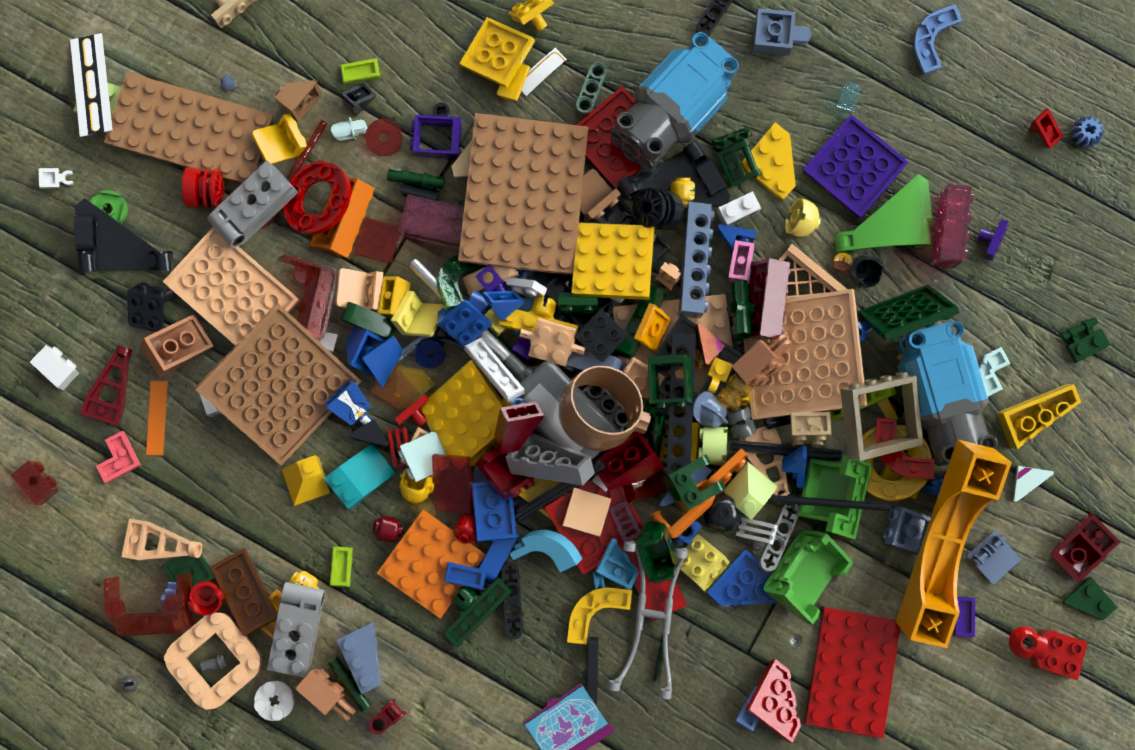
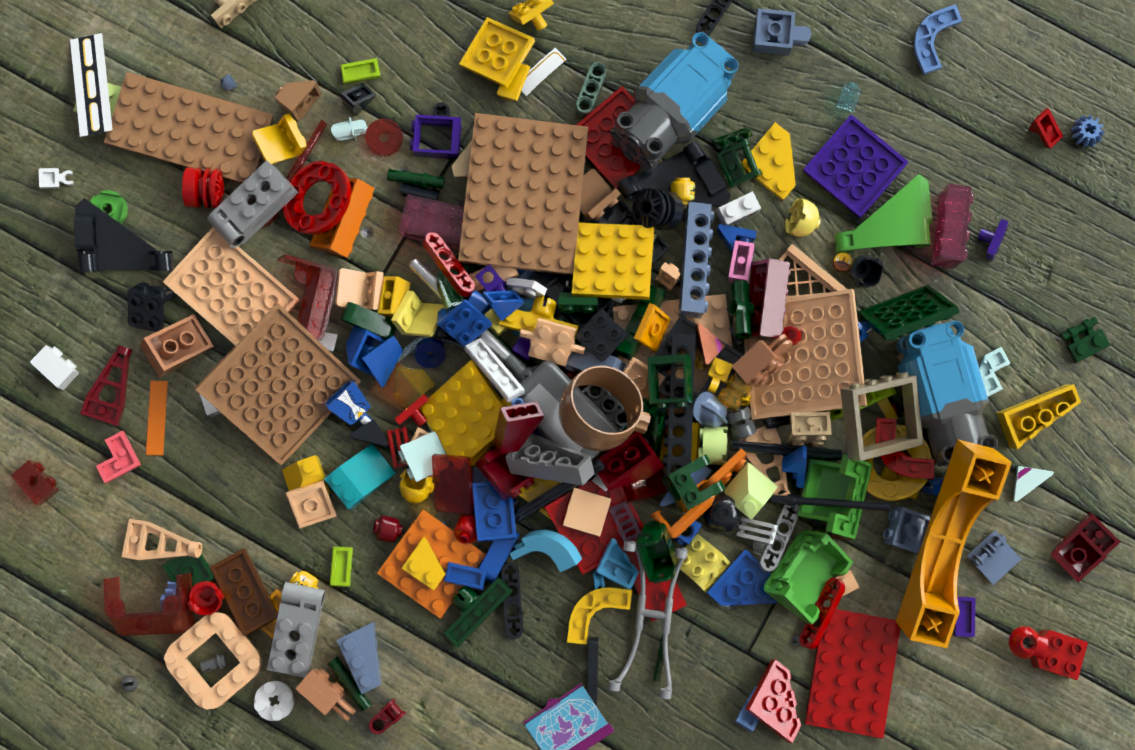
clear red tile [355,217,402,264] -> none
dark green wing [1062,577,1118,620] -> none
none -> light nougat tile [286,480,336,529]
none -> yellow wing [402,537,445,590]
none -> red beam [423,233,475,297]
none -> red tile [783,326,801,346]
none -> red beam [799,577,845,650]
none -> light nougat plate [835,570,859,596]

